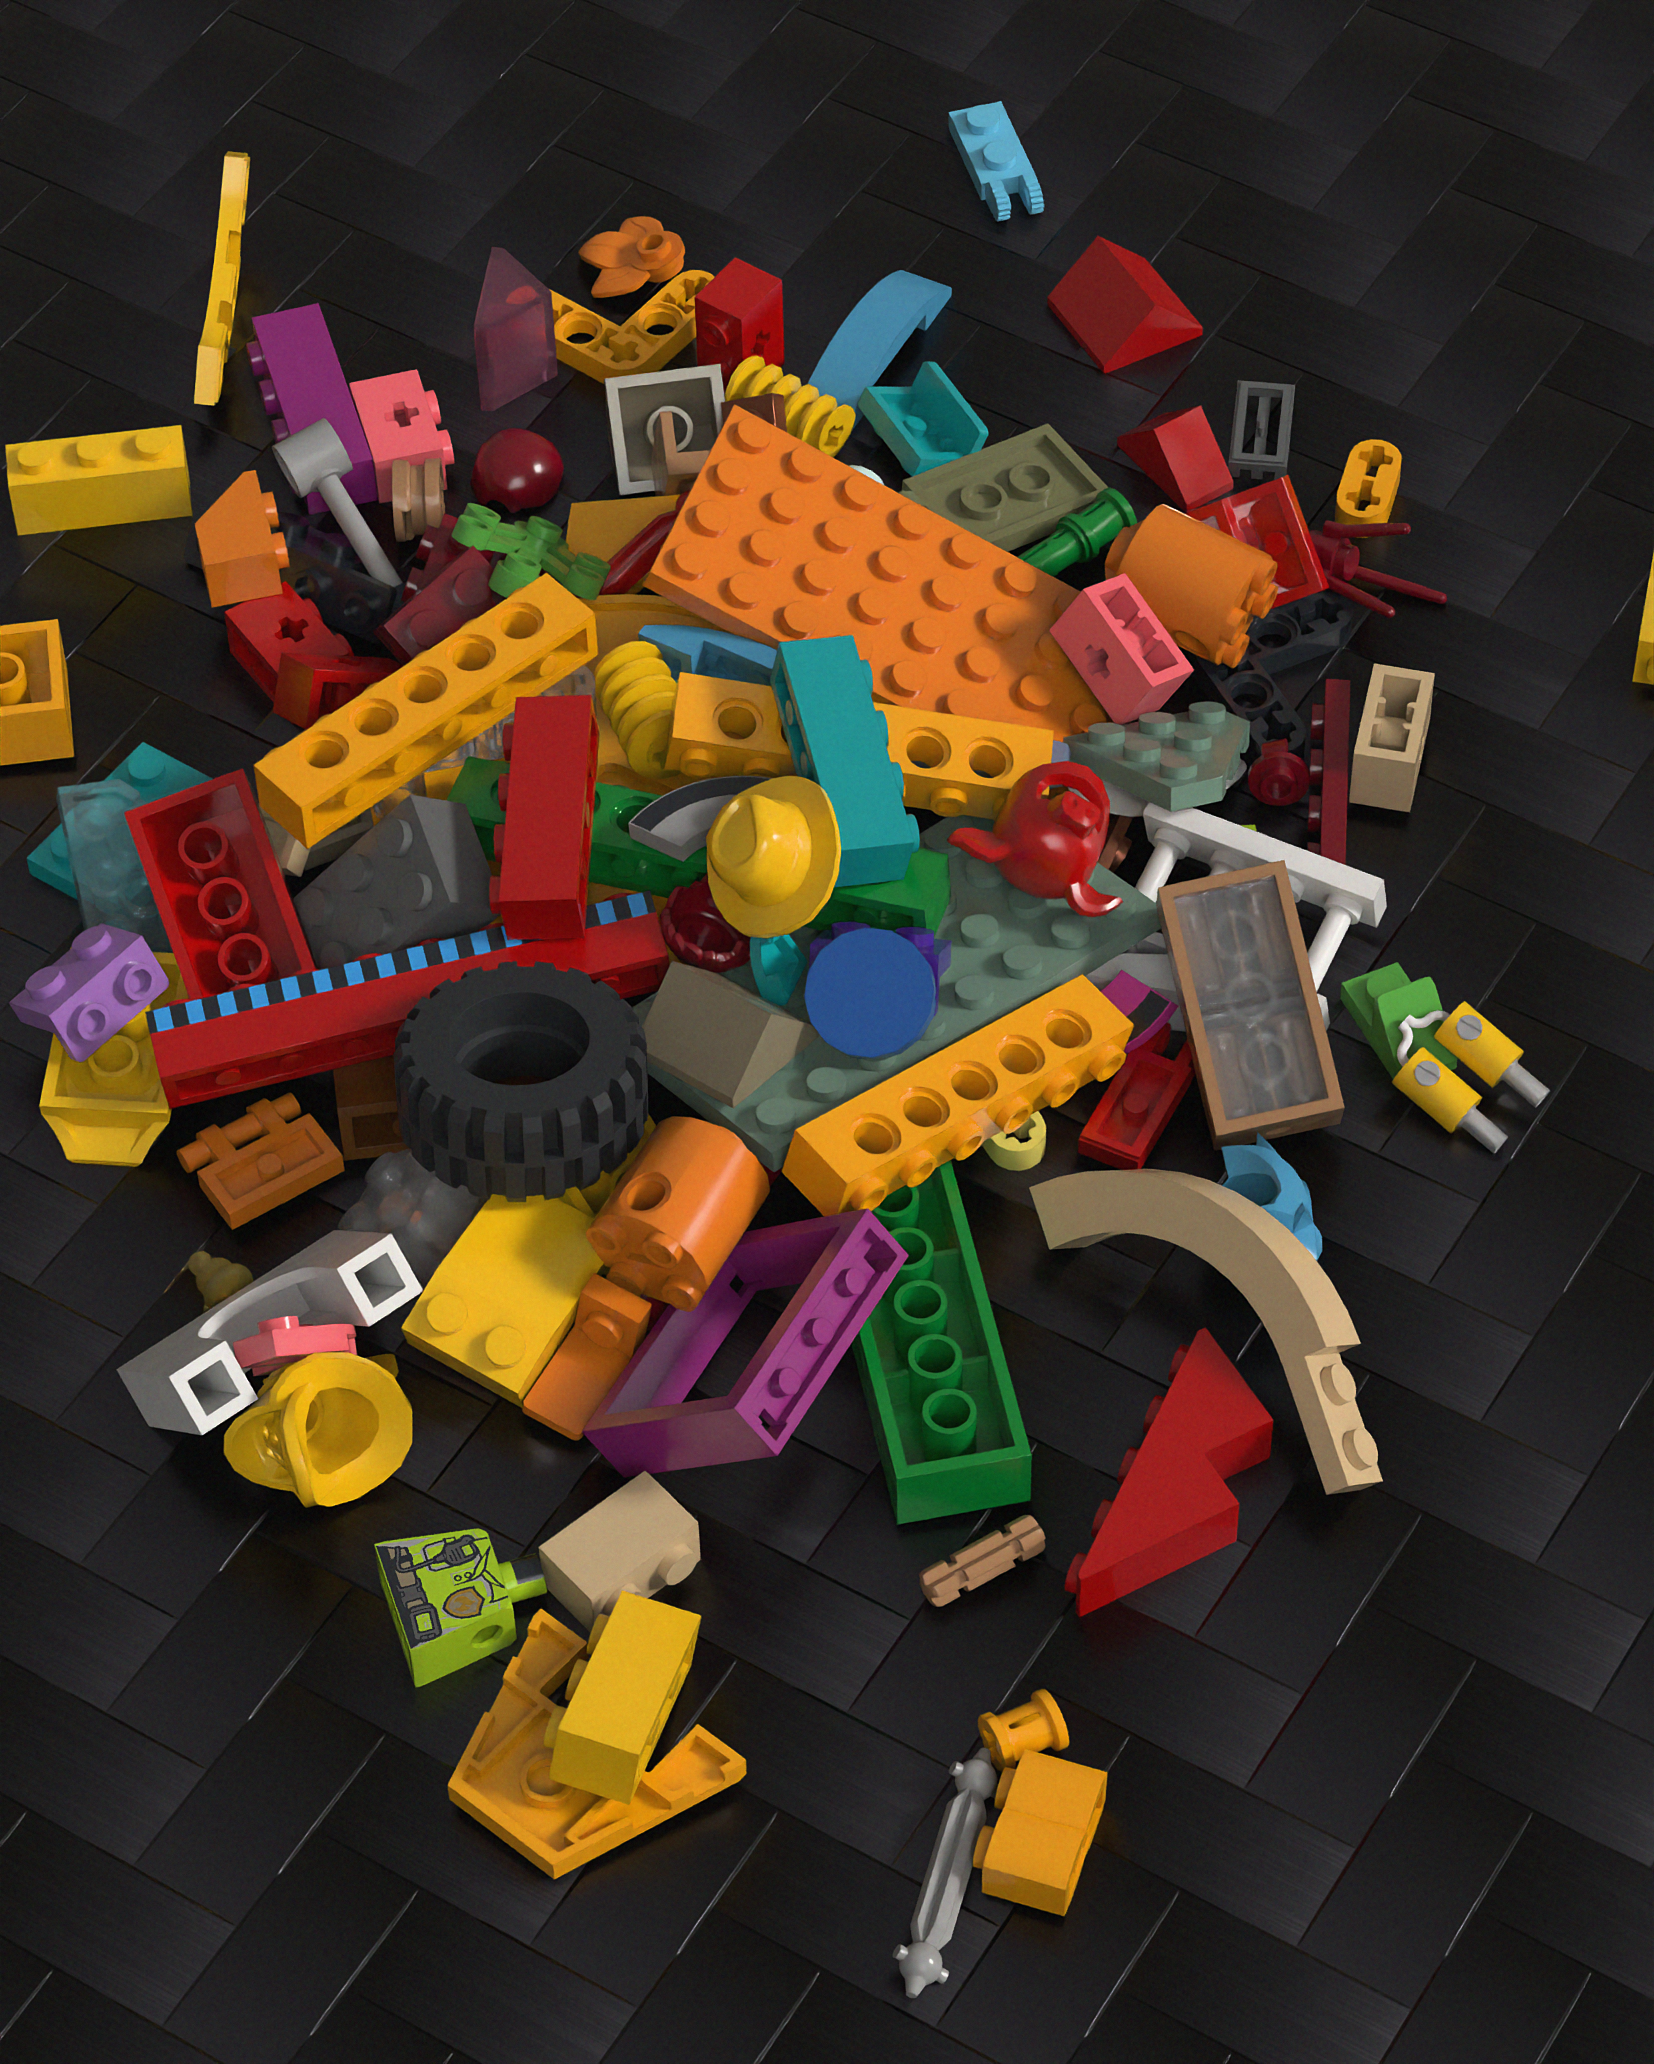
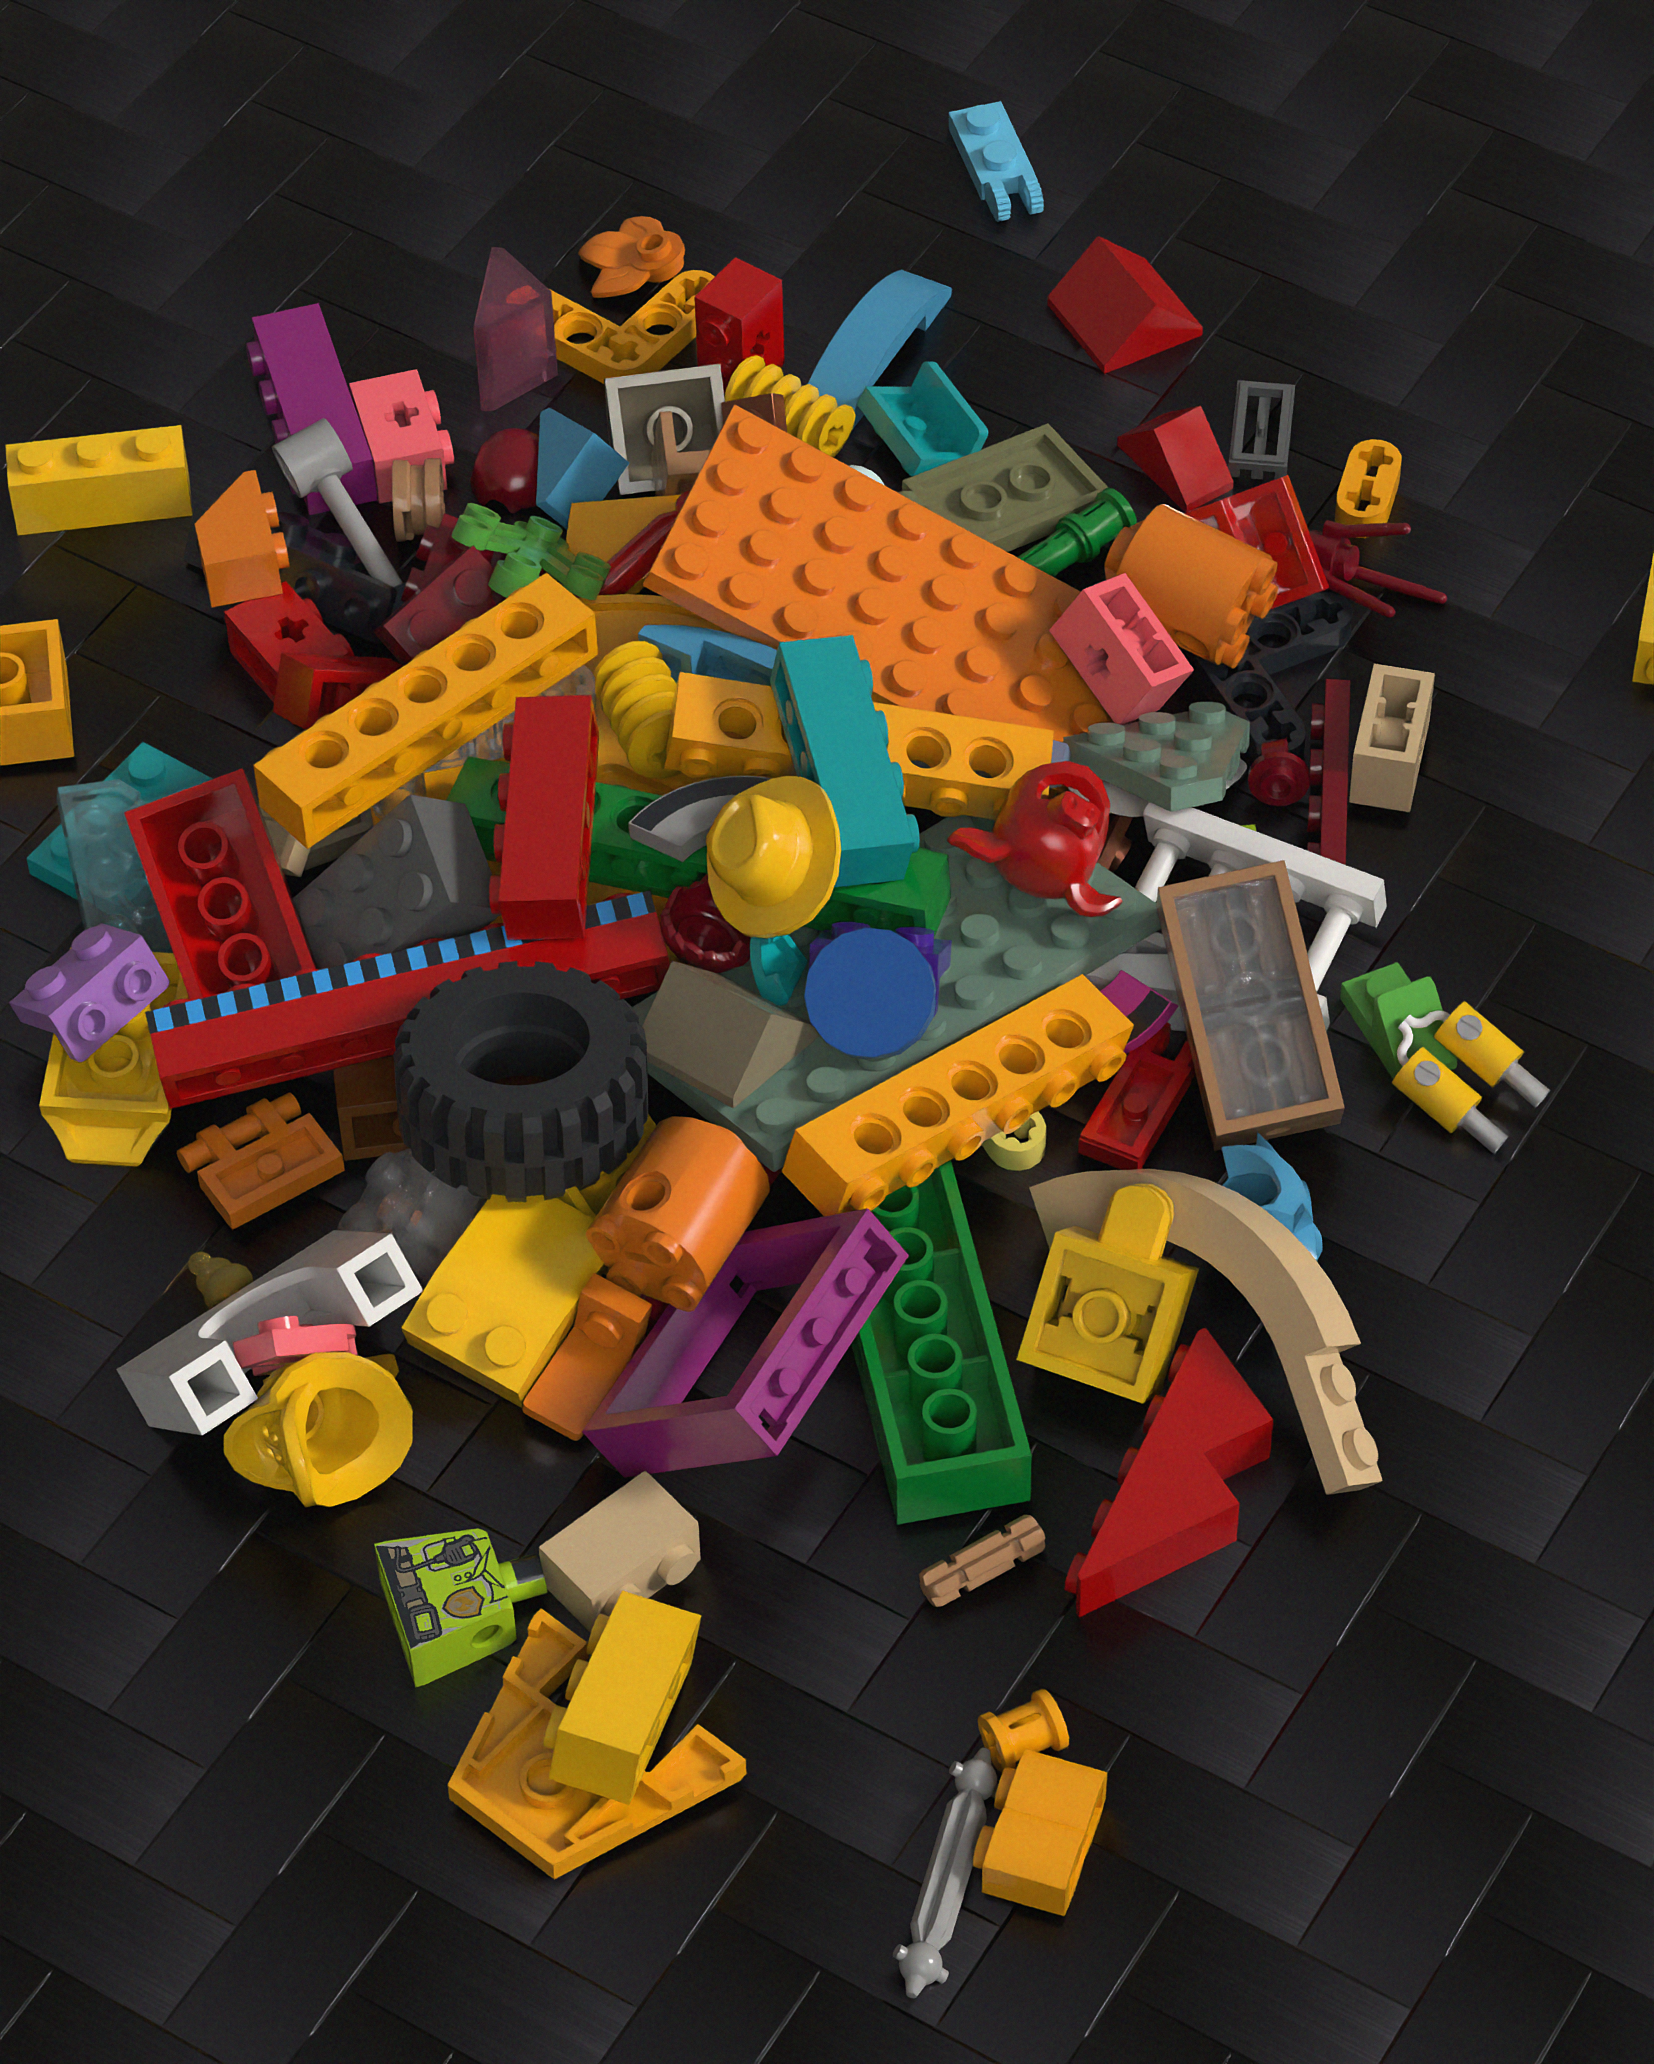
yellow tile [194,151,250,406] -> none
none -> dark azure slope [536,408,630,529]
none -> yellow brick [1017,1183,1199,1403]

